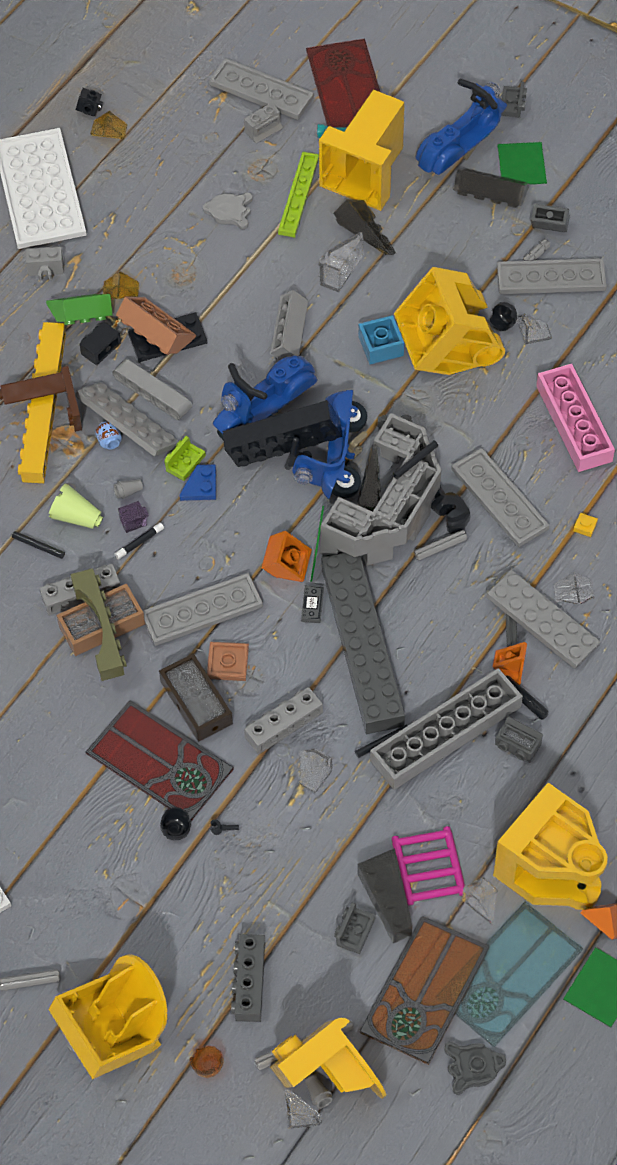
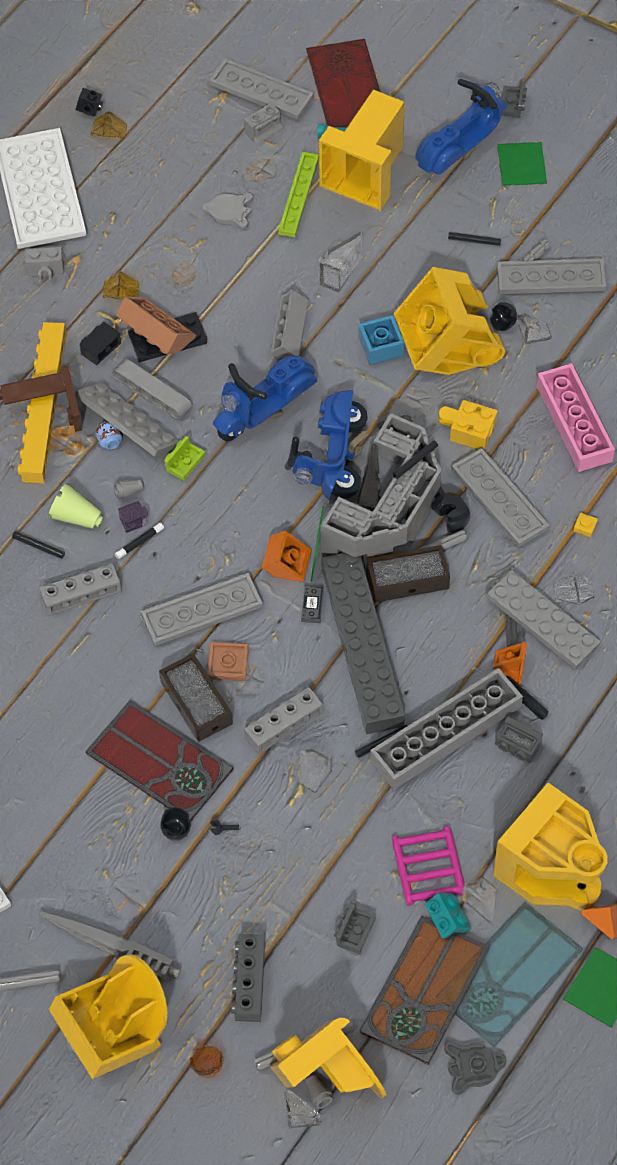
bright green slope [46,294,113,325] -> none
brick [56,583,145,656] -> none
olive arch [70,568,127,681] -> none
blue wing [180,464,216,501] -> none
black brick [222,400,342,467] -> none
clear smoke wedge [333,199,396,255] -> none
clear smoke wedge [357,848,412,943] -> none
clear smoke slope [453,168,530,208] -> none
dark grey brick [531,204,570,233] -> none
none -> light grey piece [39,912,181,982]
none -> brick [366,545,450,603]
none -> teal bracket [425,893,471,939]
none -> yellow brick [438,400,498,451]
none -> black bar [448,232,501,246]

